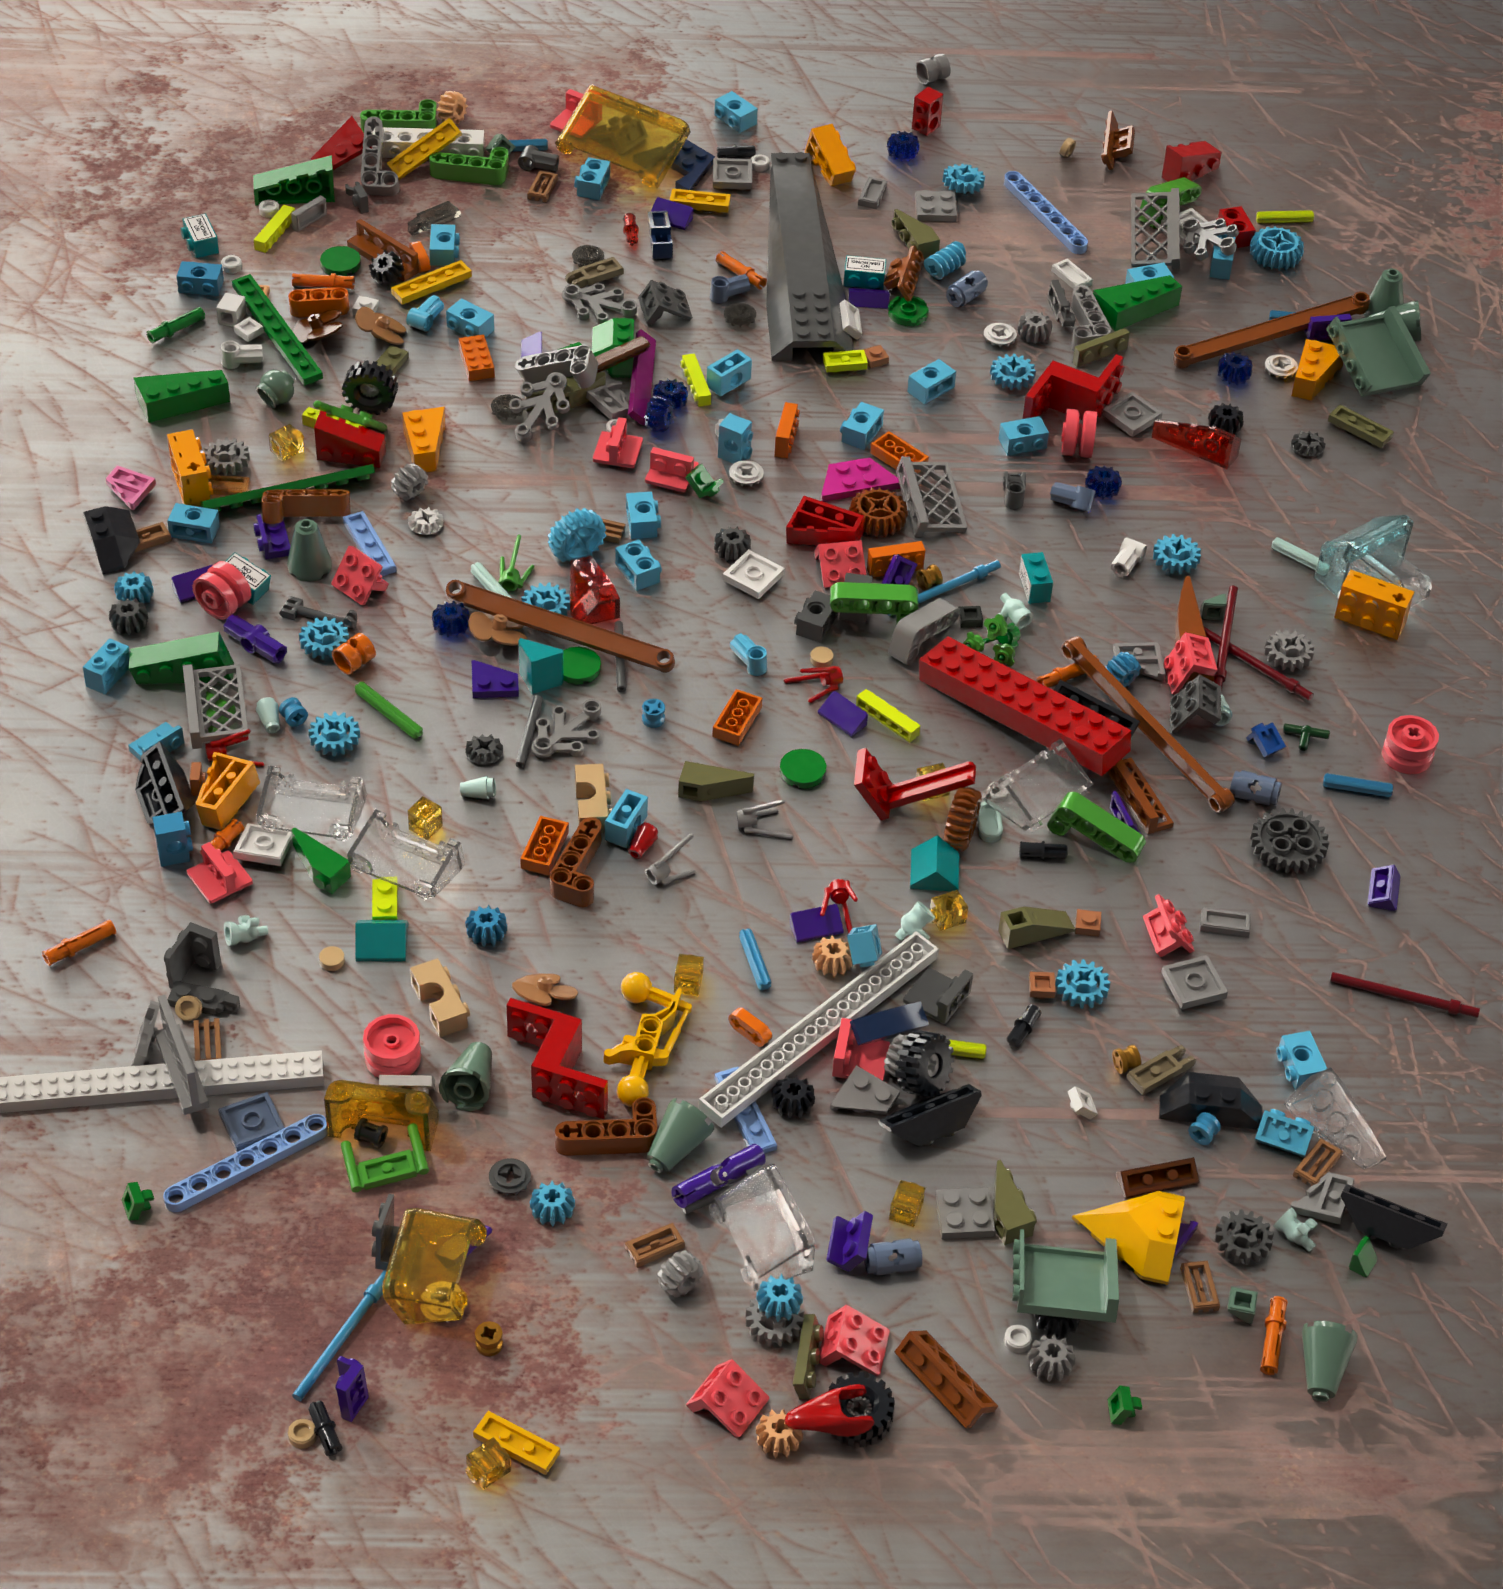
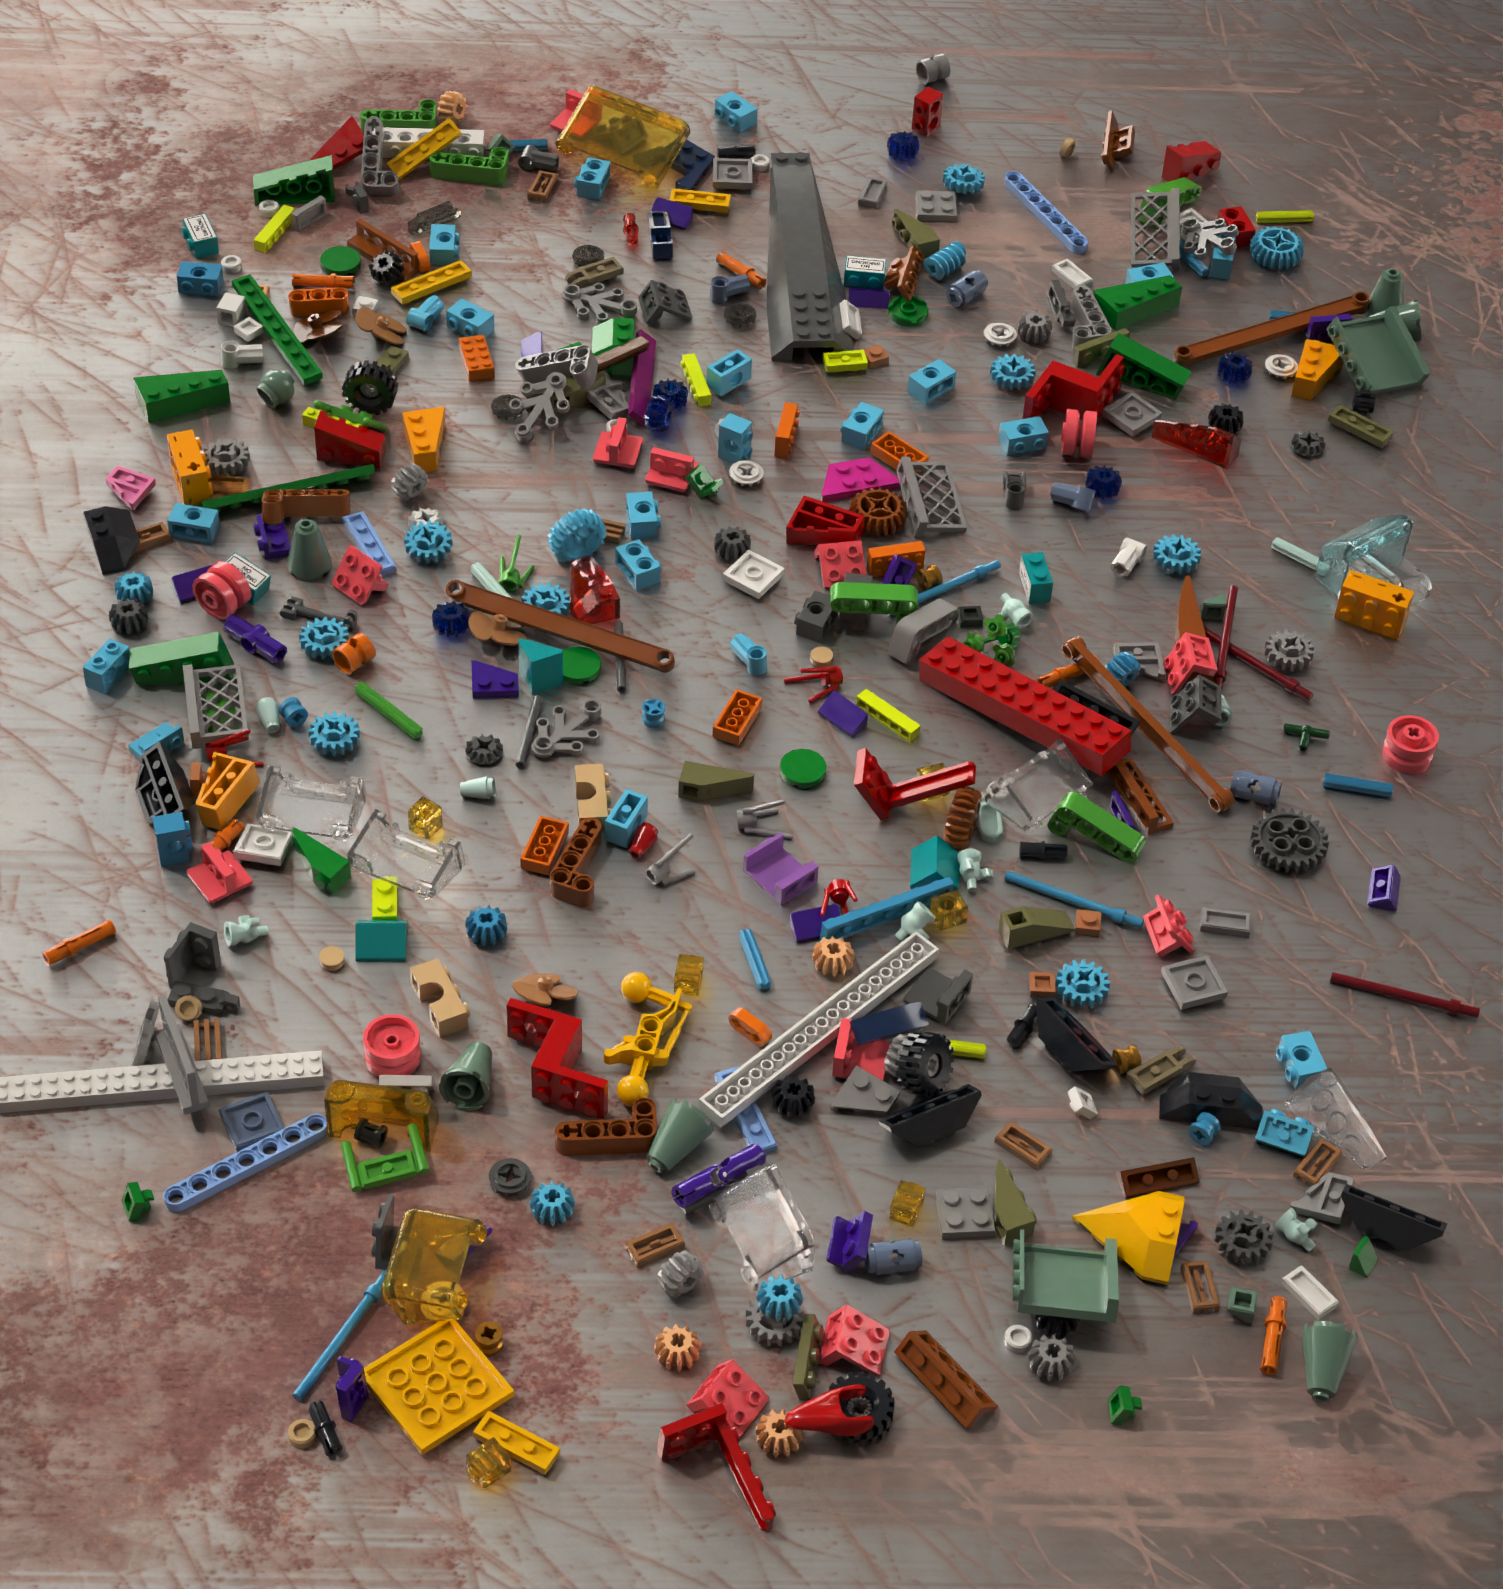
green pin [146,307,205,343] -> none
clear yellow brick [269,424,304,462] -> none
light orange wedge [804,124,856,186] -> none
medium azure brick [847,924,882,967] -> none
blue bracket [1246,722,1286,758] -> none
none -> yellow plate [364,1314,514,1455]
none -> medium azure gear [404,520,453,564]
none -> light nougat gear [654,1323,701,1372]
none -> red bracket [657,1403,776,1531]
none -> medium lavender panel [743,832,819,905]
none -> dark azure plate [820,877,954,940]
none -> light aqua piece [957,848,993,892]
none -> medium nougat tile [994,1121,1052,1170]
none -> dark azure bar [1005,871,1144,929]
none -> black wedge [1036,997,1117,1071]
none -> green wedge [1096,332,1192,400]
none -> dark azure axle [1180,241,1210,277]
none -> white tile [1281,1265,1339,1320]
none -> black gear [1352,389,1376,416]

